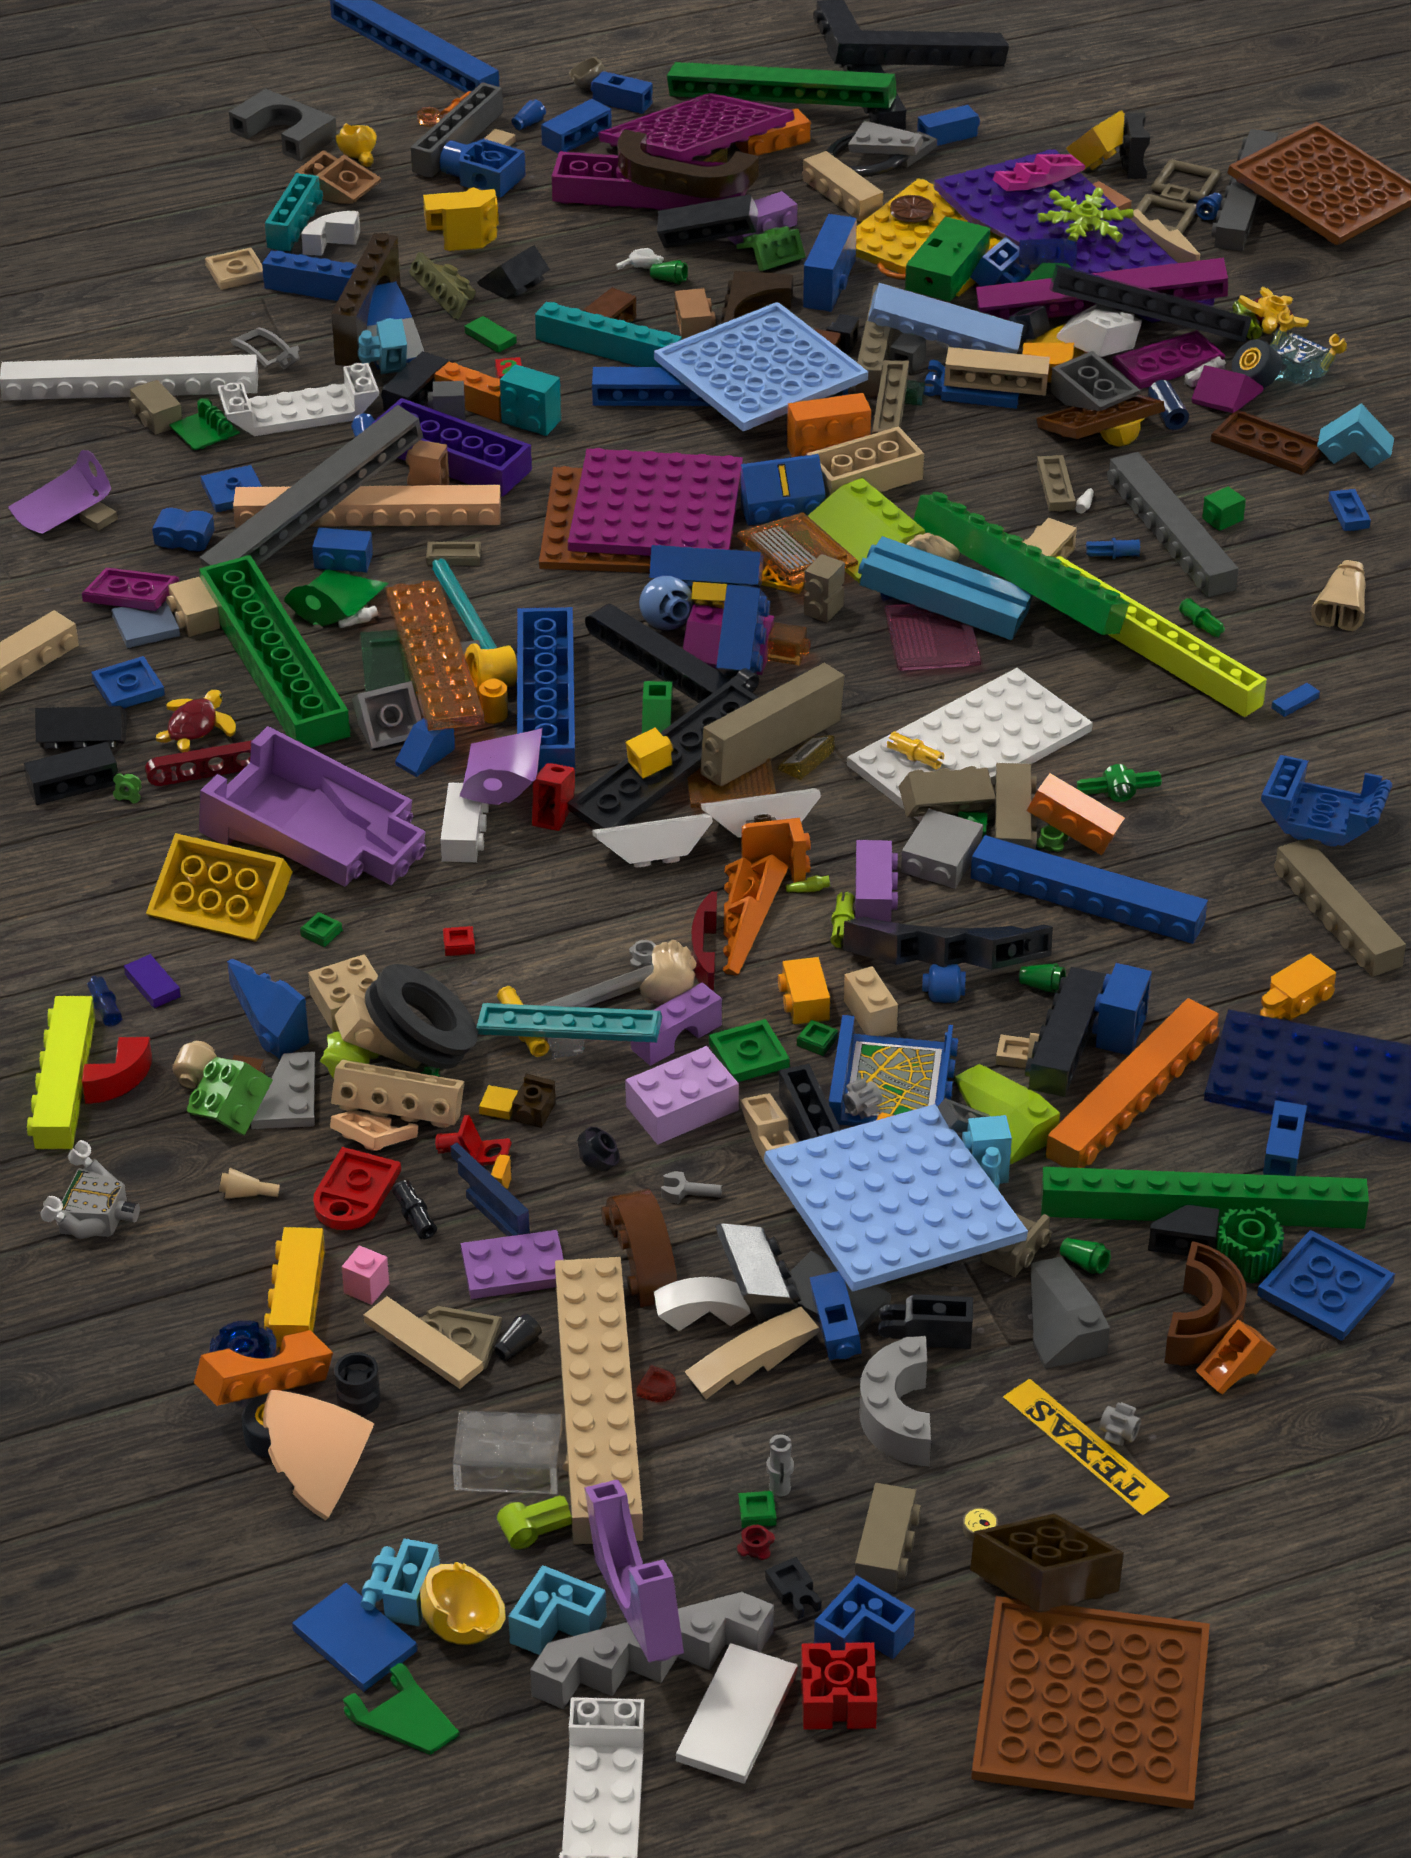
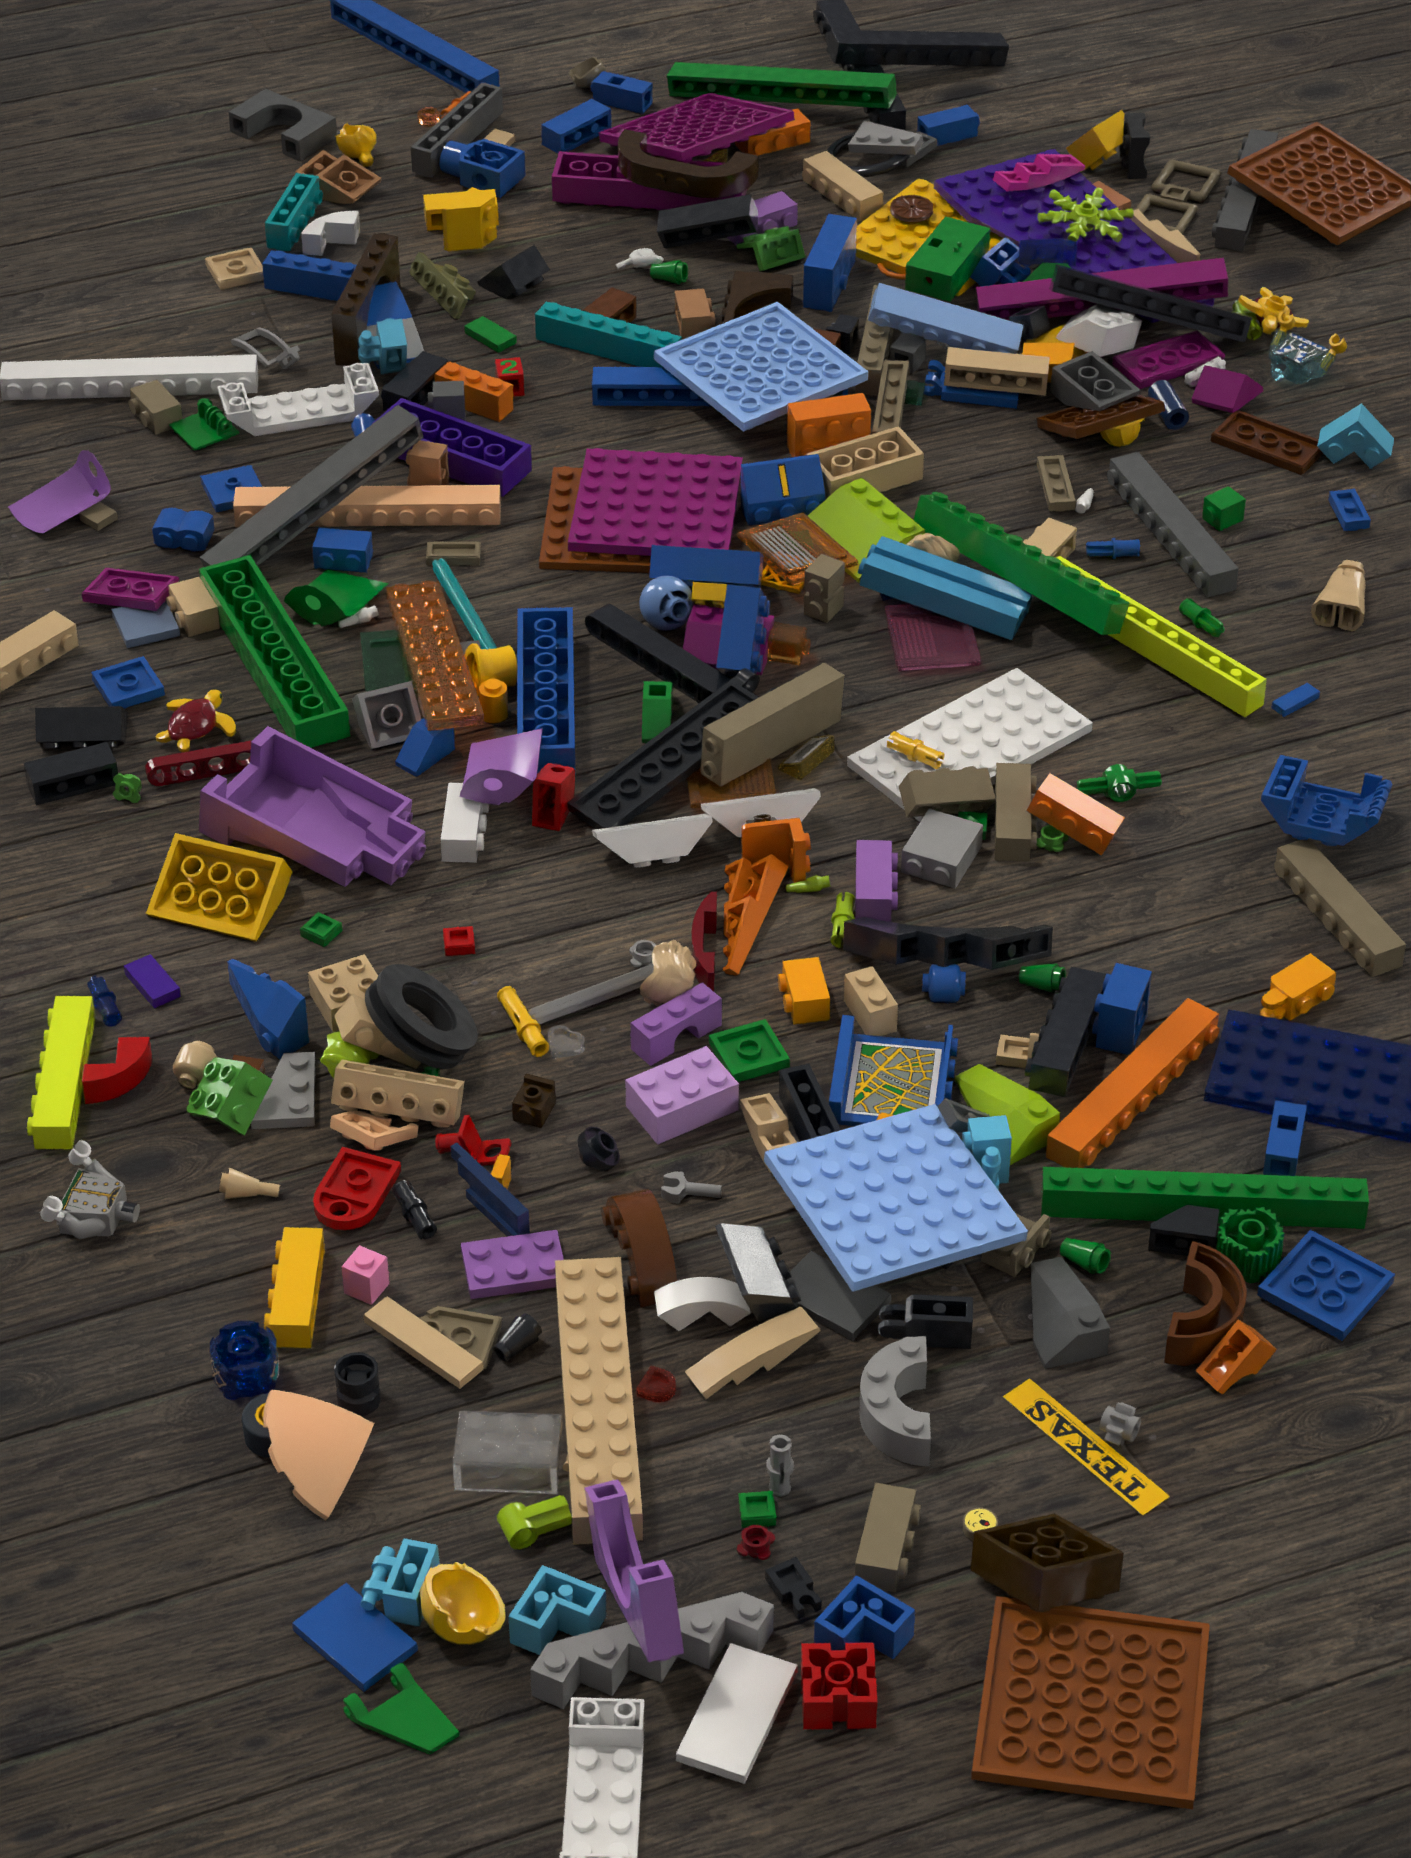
orange arch [194,1330,333,1406] -> none
teal tile [476,1003,663,1043] -> none
yellow tile [479,1085,518,1120] -> none
teal brick [500,364,561,436] -> none
blue cone [511,99,546,130] -> none
yellow brick [626,728,673,779] -> none
green tile [797,1020,838,1056] -> none
blue brick [810,1271,862,1360] -> none
light grey gear [843,1078,882,1119] -> none
blue brick [971,835,1208,944] -> none
blue cone [1196,193,1223,220] -> none
black wheel [1232,339,1282,389] -> none

